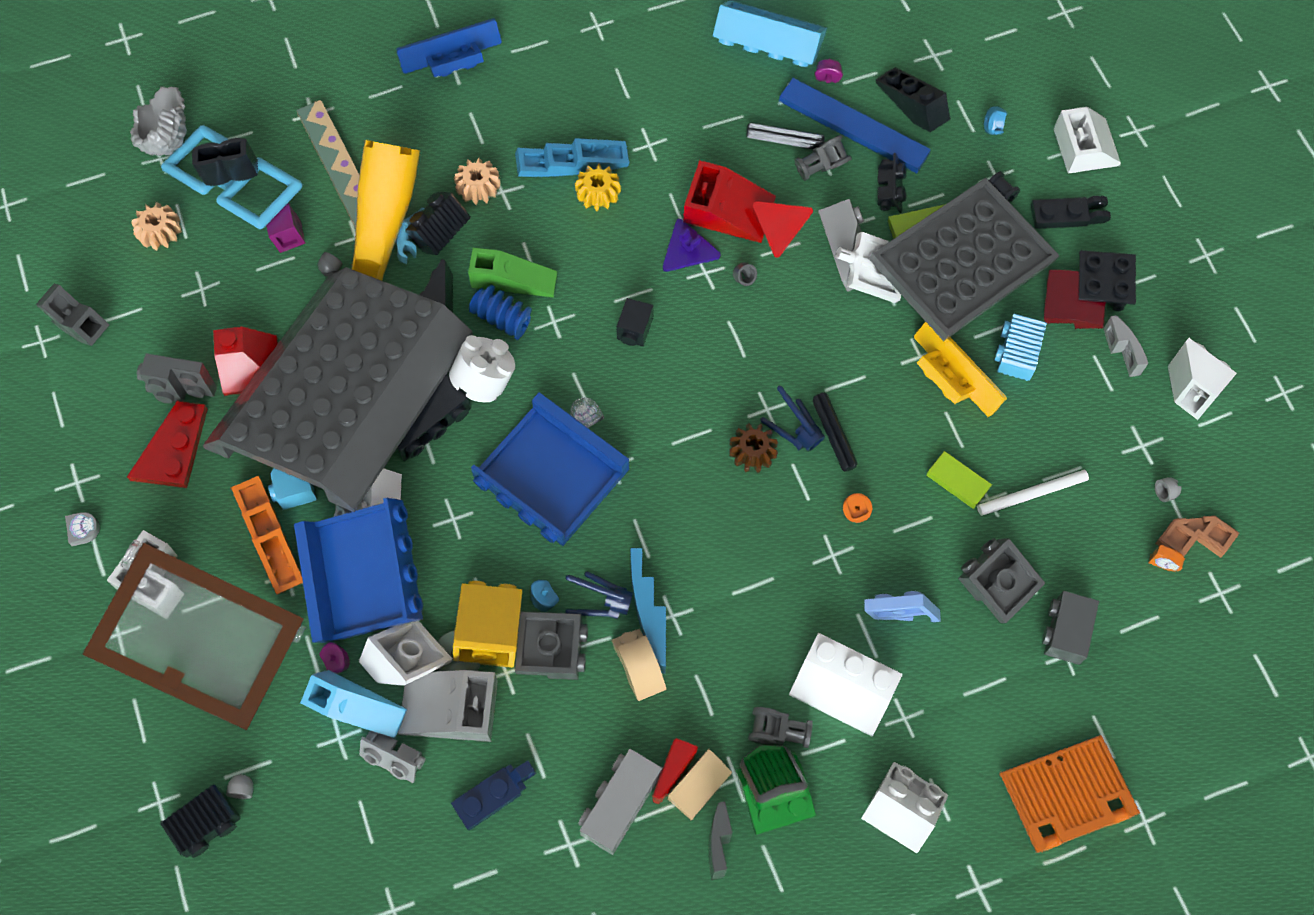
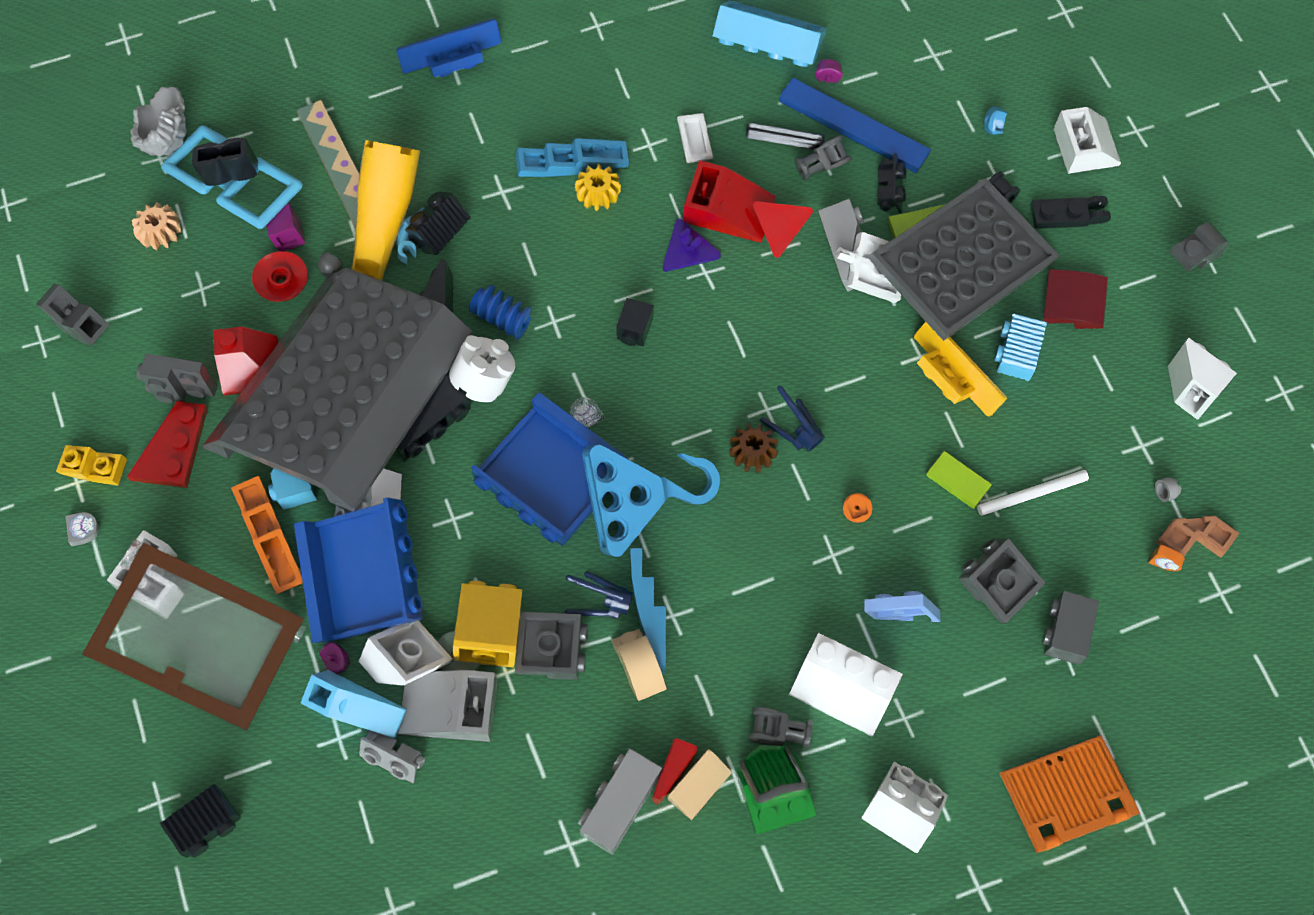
light grey hinge [226,774,253,799] -> none
dark blue hinge [451,761,536,831] -> none
light nougat gear [454,158,501,205] -> none
bright green slope [468,248,558,298] -> none
dark azure piece [530,580,559,612] -> none
dark grey slope [709,801,732,880] -> none
dark grey hinge [733,263,757,286] -> none
black axle [812,392,857,472] -> none
black slope [875,67,951,132] -> none
black hinge [1079,250,1136,311] -> none
light grey slope [1103,316,1149,377] -> none
none -> yellow slope [56,445,127,485]
none -> red dish [252,251,308,302]
none -> dark azure piece [582,445,720,557]
none -> white tile [677,113,713,163]
none -> dark grey brick [1170,222,1229,272]

